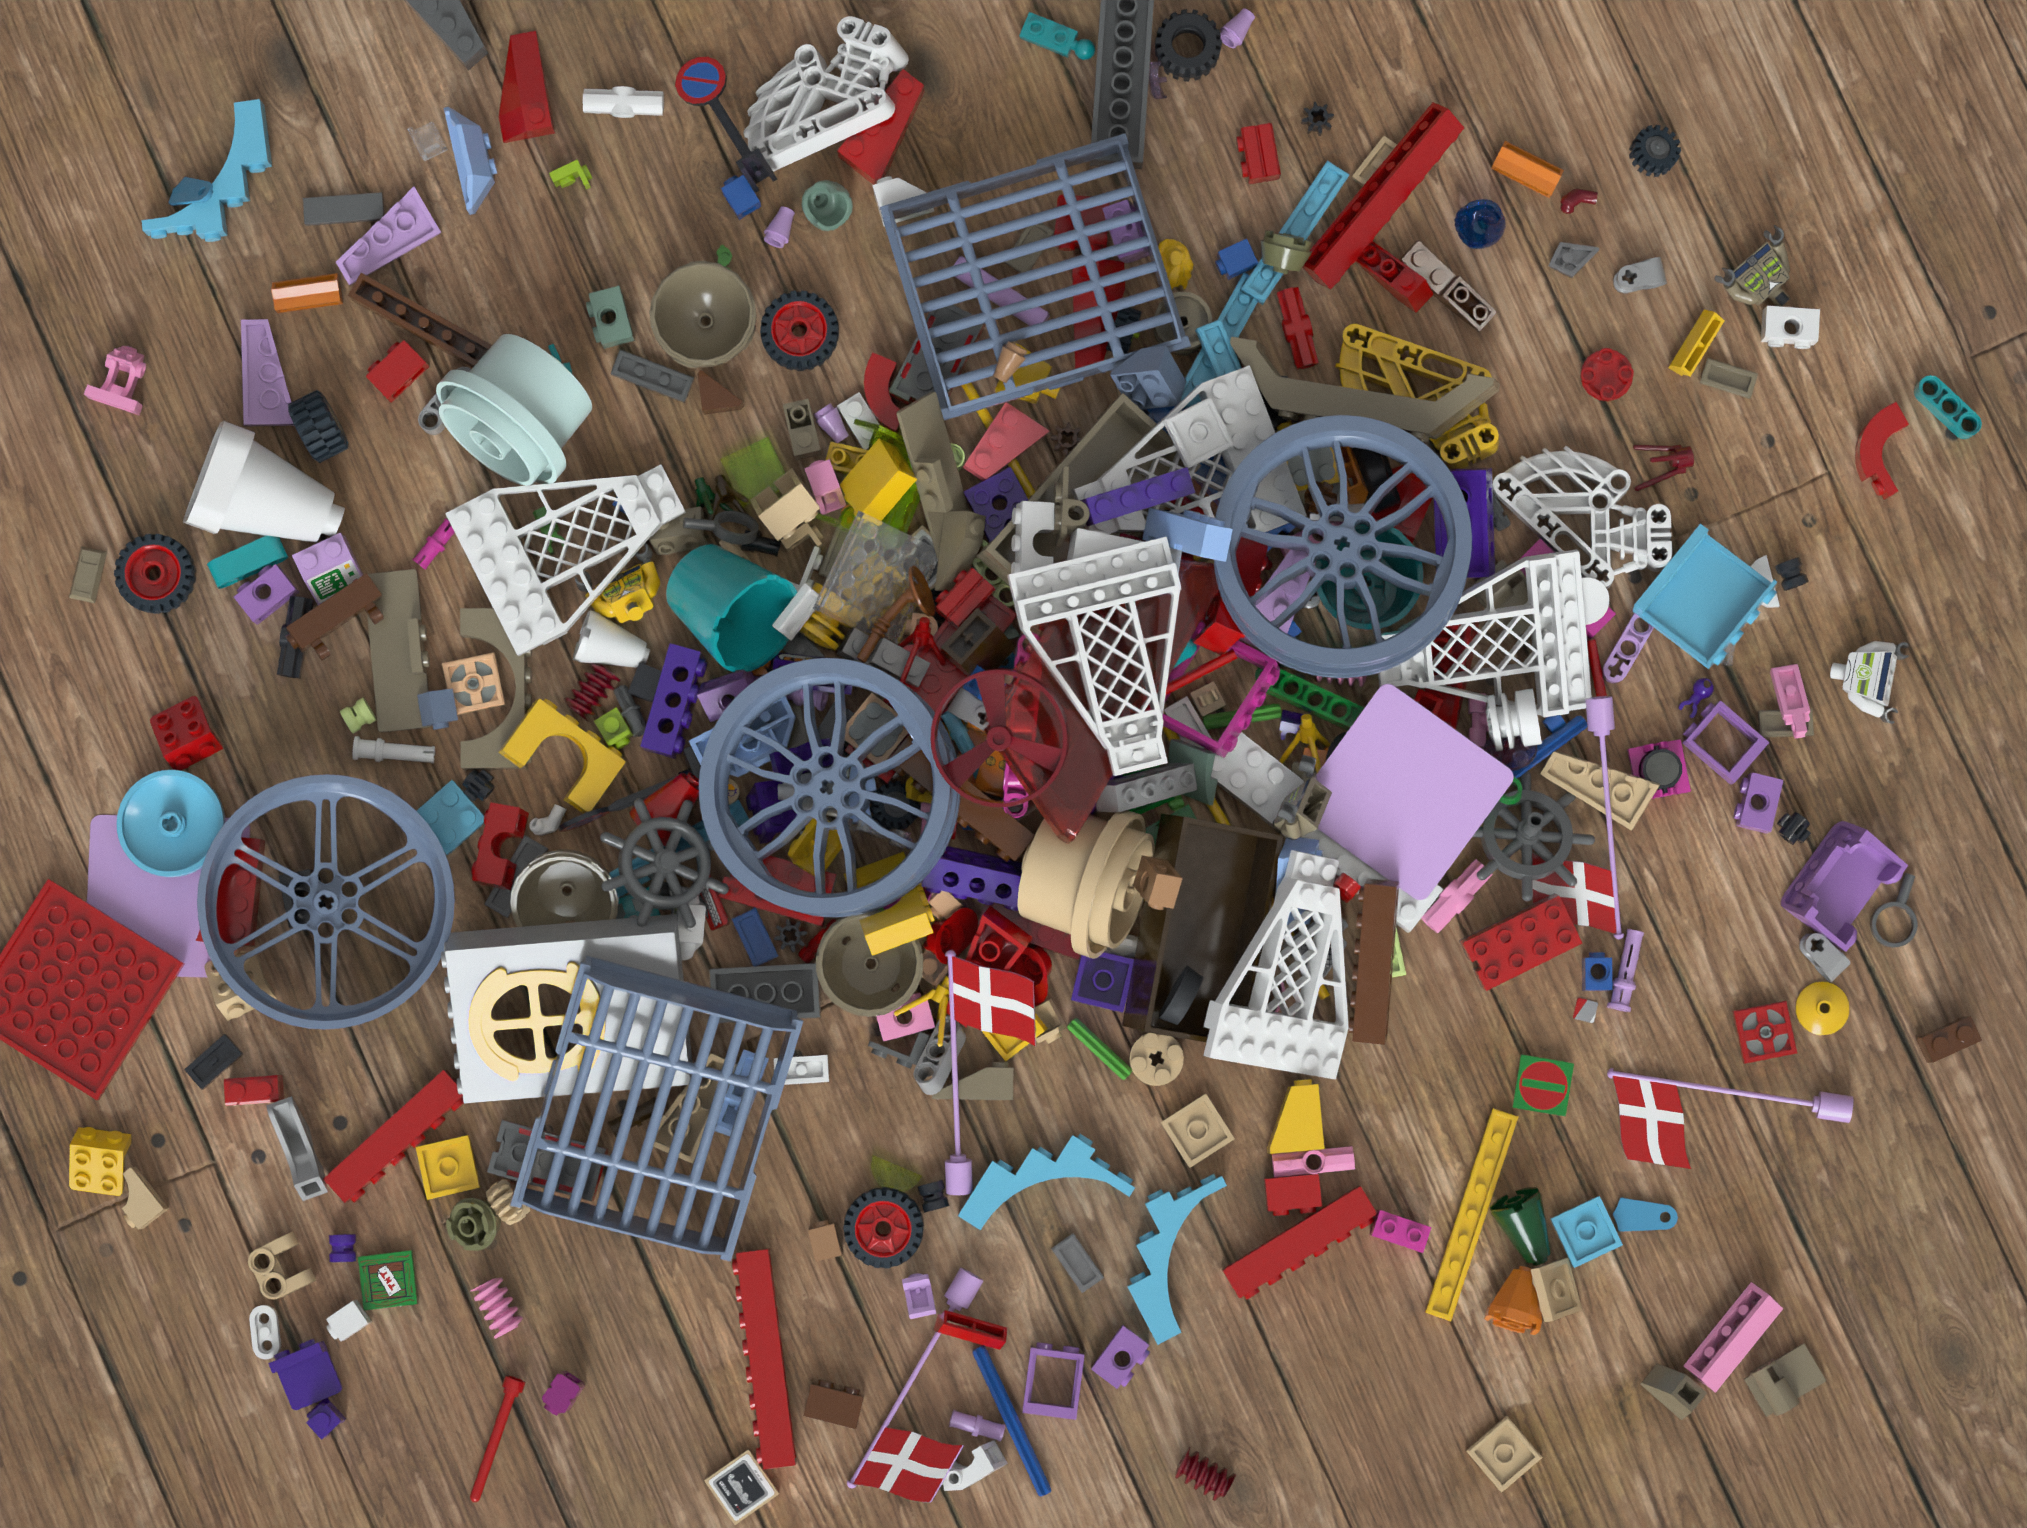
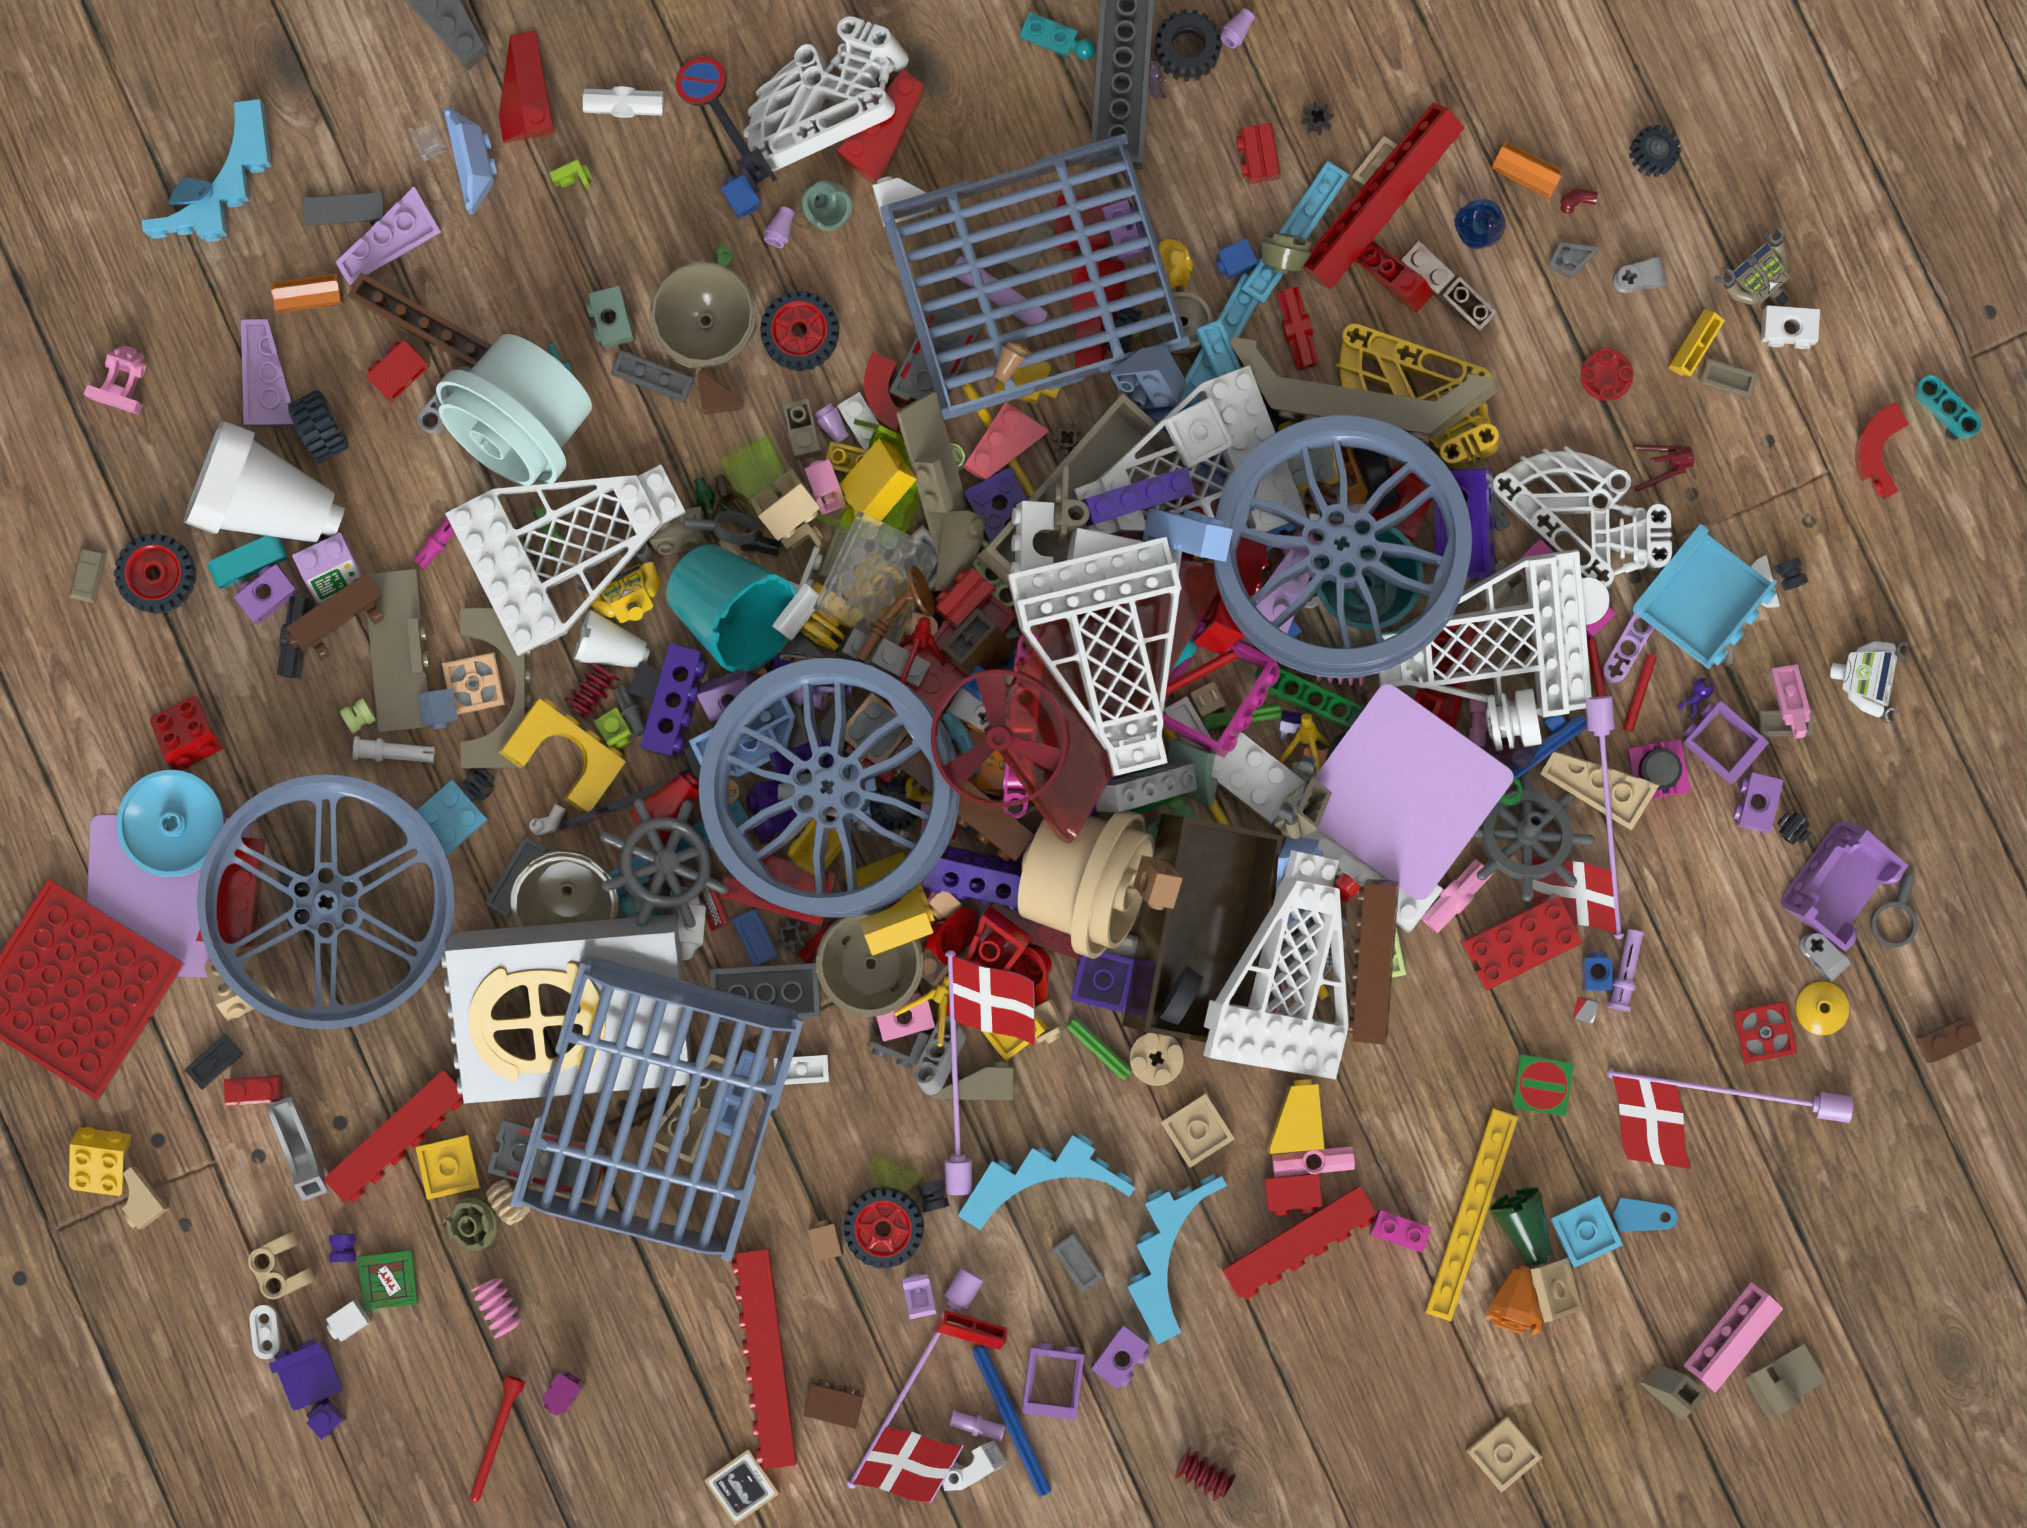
red arch [471,802,529,890] -> none
none -> red bar [1623,654,1657,733]

